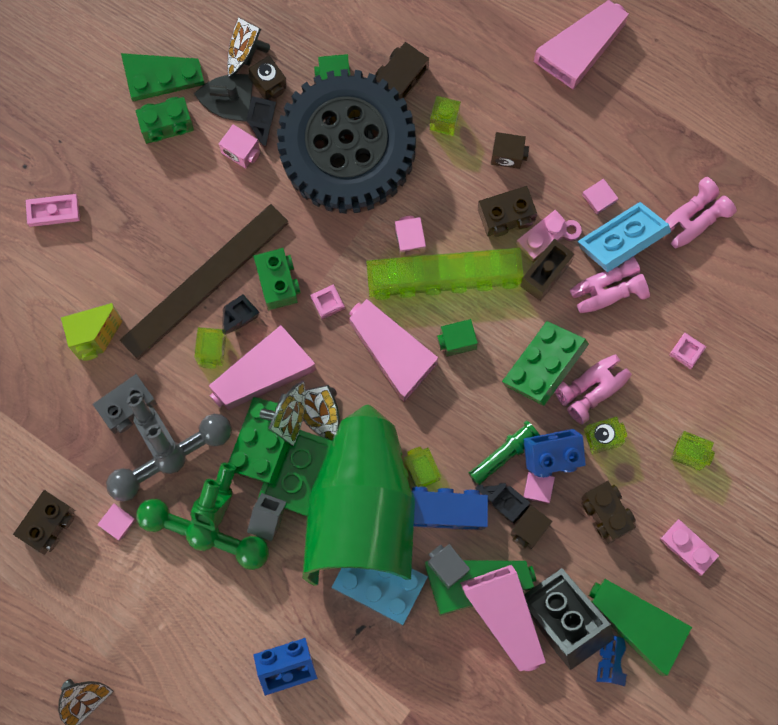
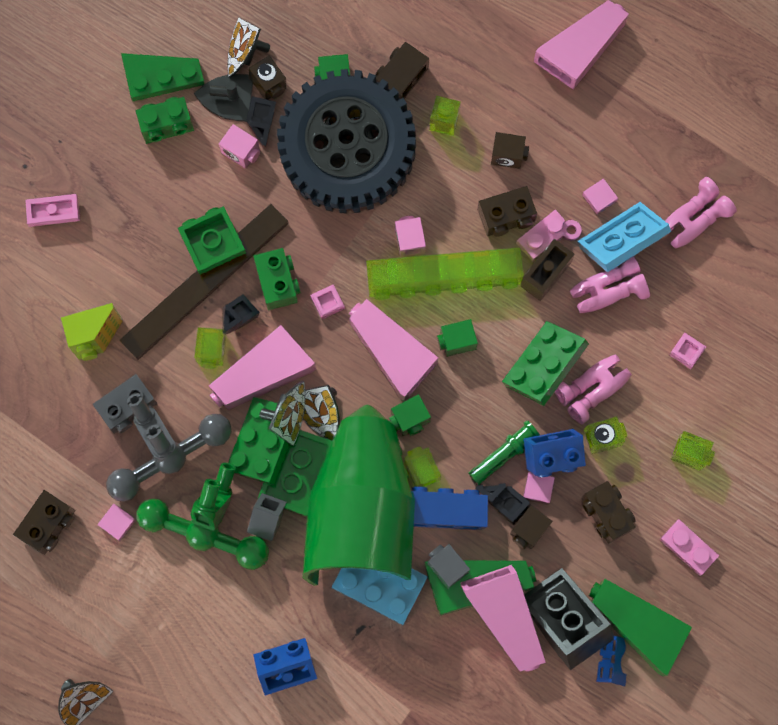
none -> green plate [178,206,246,275]
none -> green brick [389,394,431,436]

